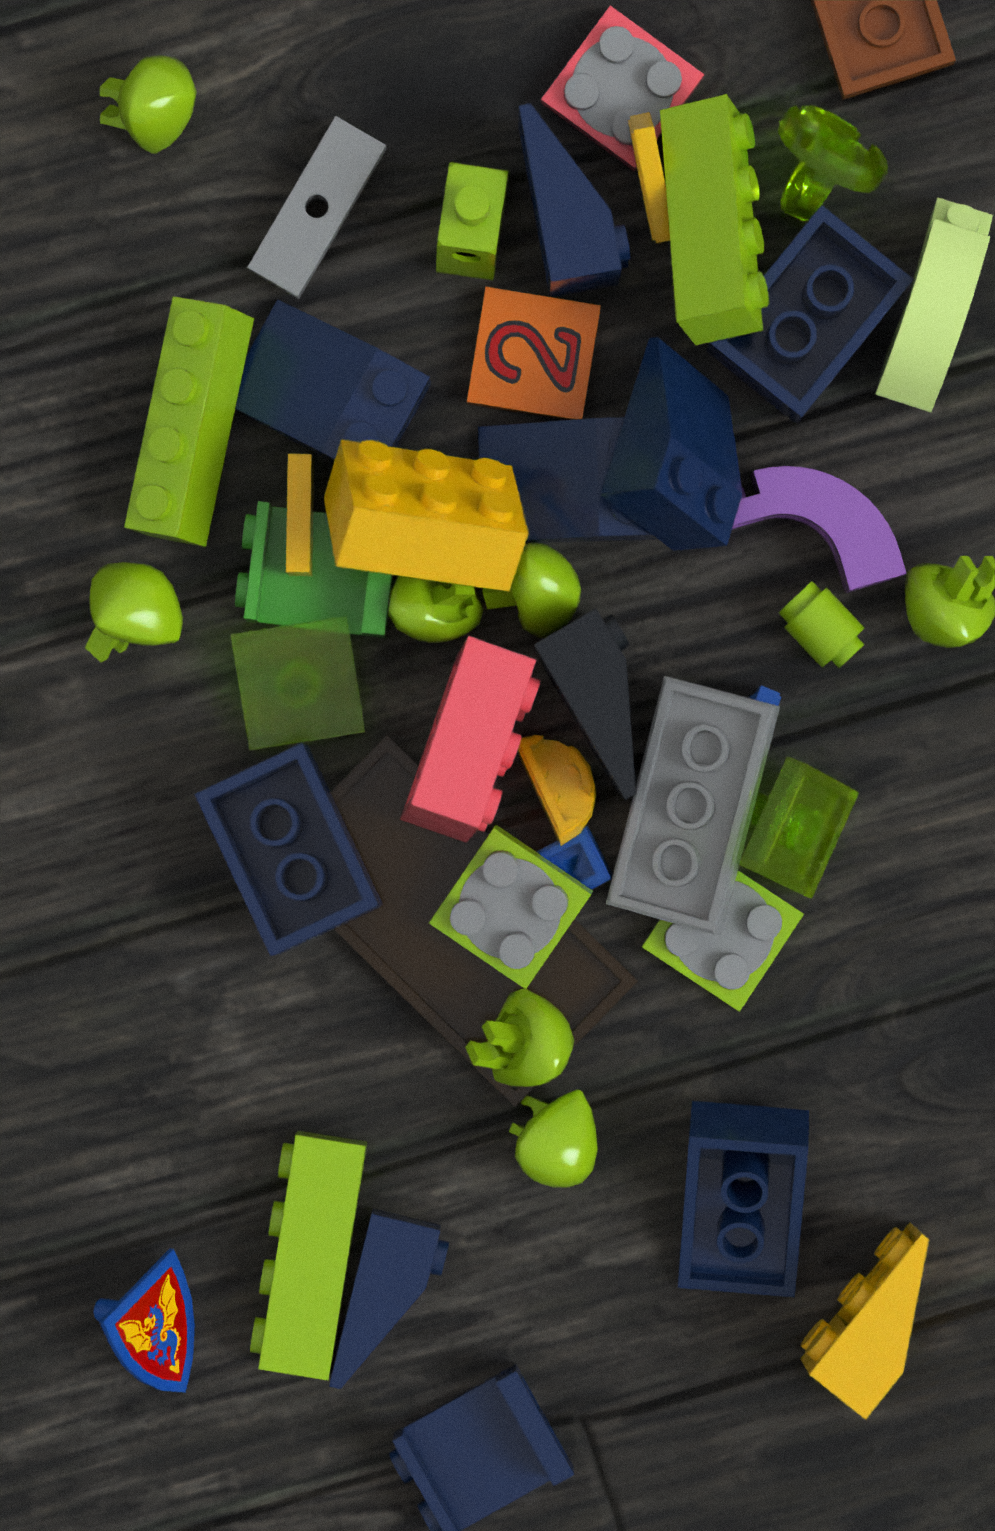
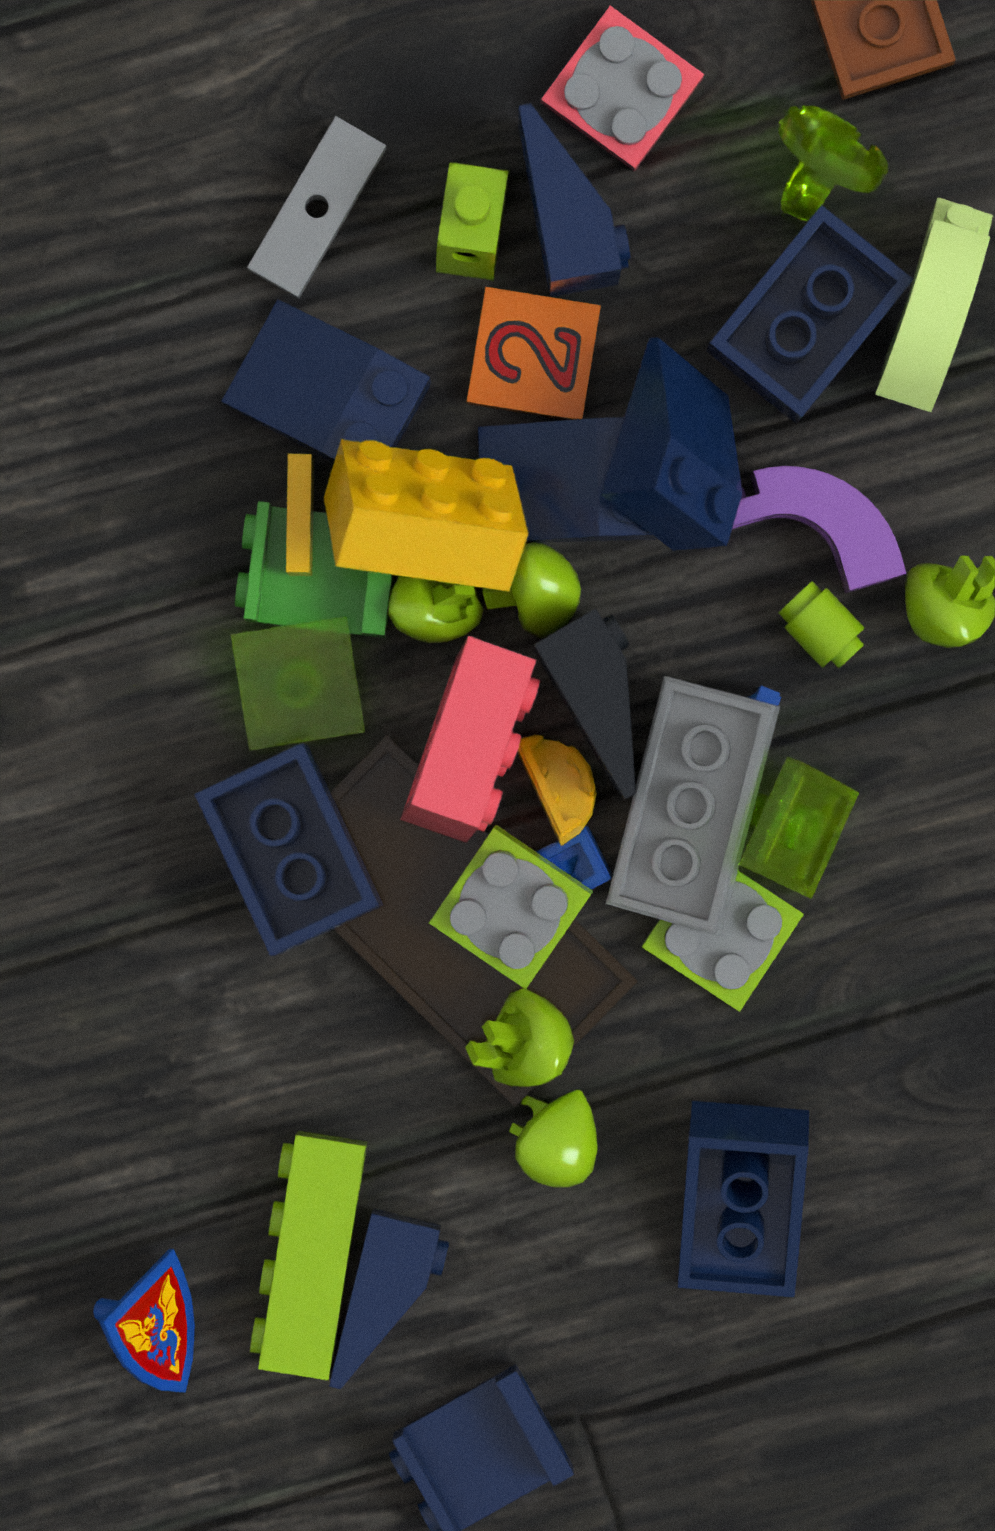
lime piece [85,562,183,662] -> none
lime piece [100,55,197,154] -> none
lime brick [124,297,254,547] -> none
yellow tile [627,112,670,243] -> none
lime brick [660,94,769,345] -> none
yellow slope [800,1223,929,1420] -> none

